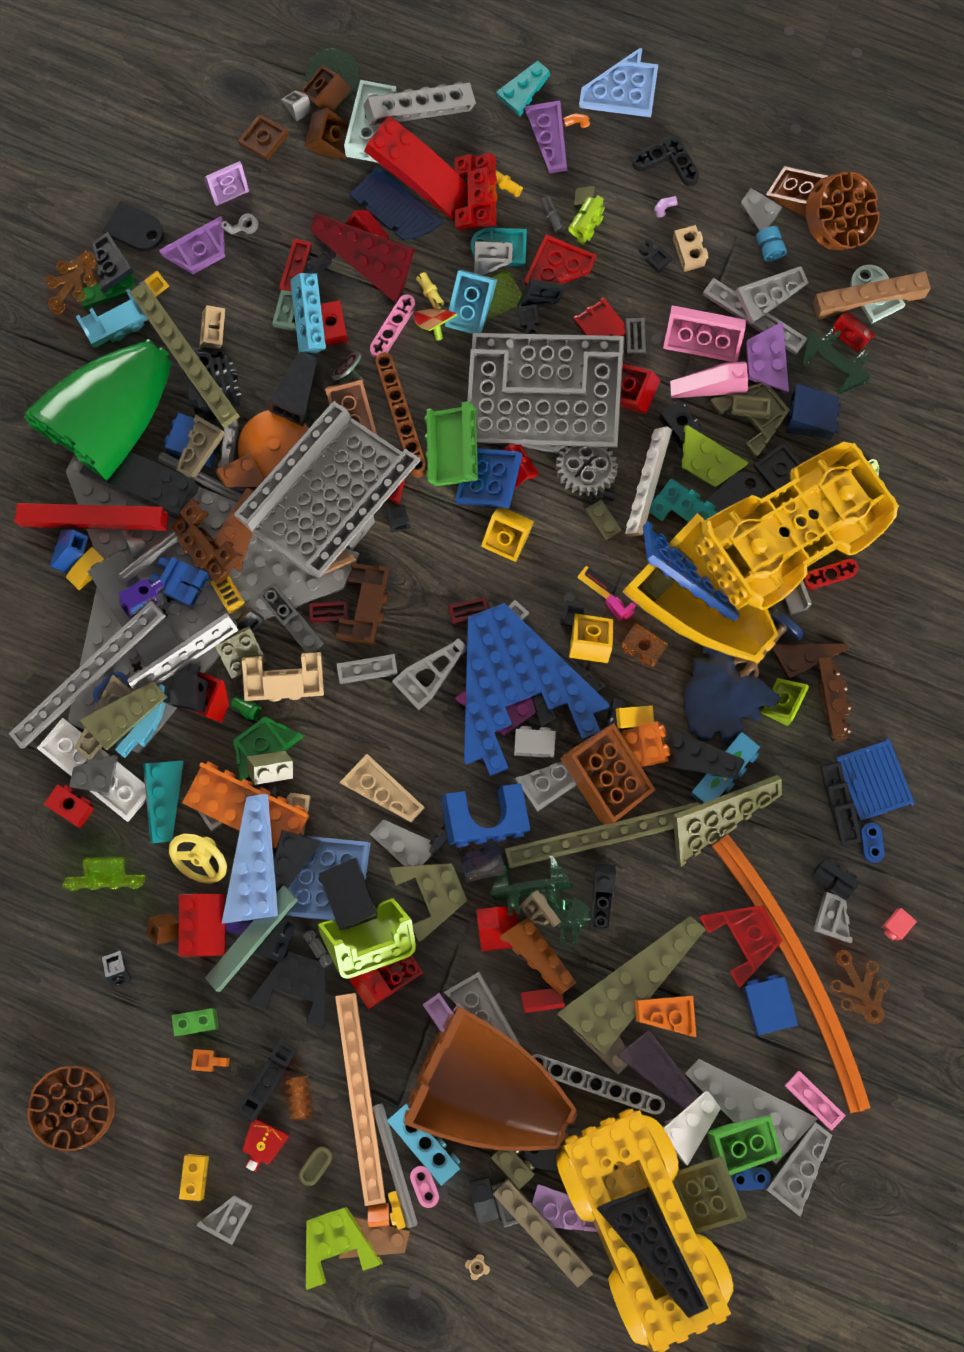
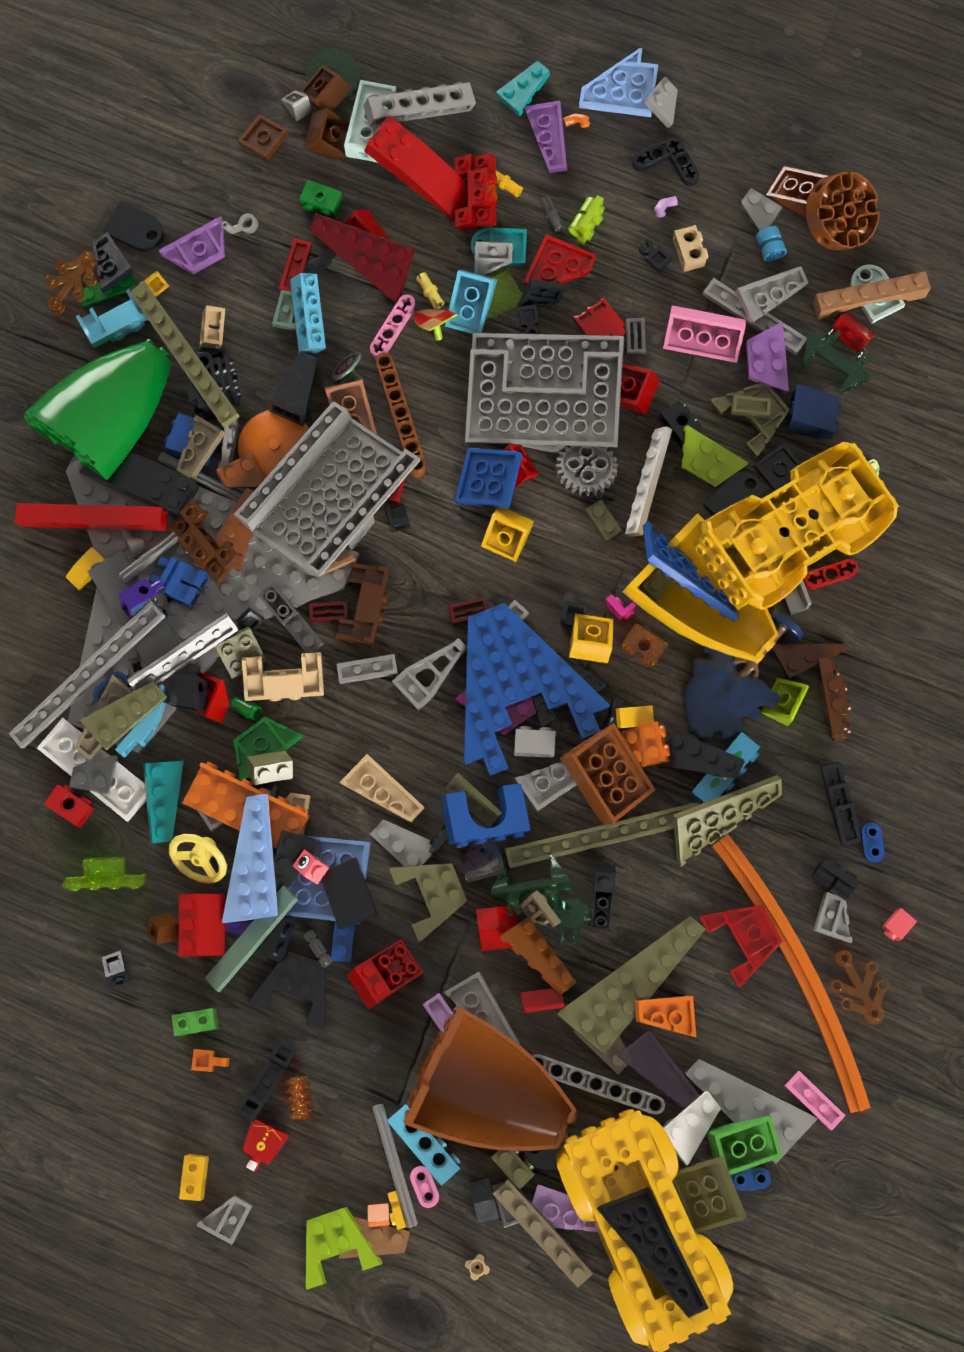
dark orange brick [27,1066,115,1151] -> none
blue slope [49,529,89,573] -> none
lavender slope [204,161,249,206] -> none
yellow slope [210,575,247,615] -> none
olive tile [299,1146,333,1186] -> none
lime windscreen [318,898,416,979] -> none
red brick [321,300,348,347] -> none
light nougat plate [335,993,386,1206] -> none
dark blue piece [349,166,443,241] -> none
bright green panel [425,401,478,487] -> none
olive slope [574,186,595,207] -> none
sticker [578,566,615,598] -> none
teal bracket [649,478,718,522] -> none
bright pink wedge [670,361,748,398] -> none
blue brick [742,974,798,1035] -> none
light grey wing [765,1122,832,1217] -> none
blue piece [836,738,915,821] -> none
none -> coral brick [293,849,329,884]
none -> green brick [299,180,343,219]
none -> olive plate [445,773,502,828]
none -> light grey wing [644,76,678,128]

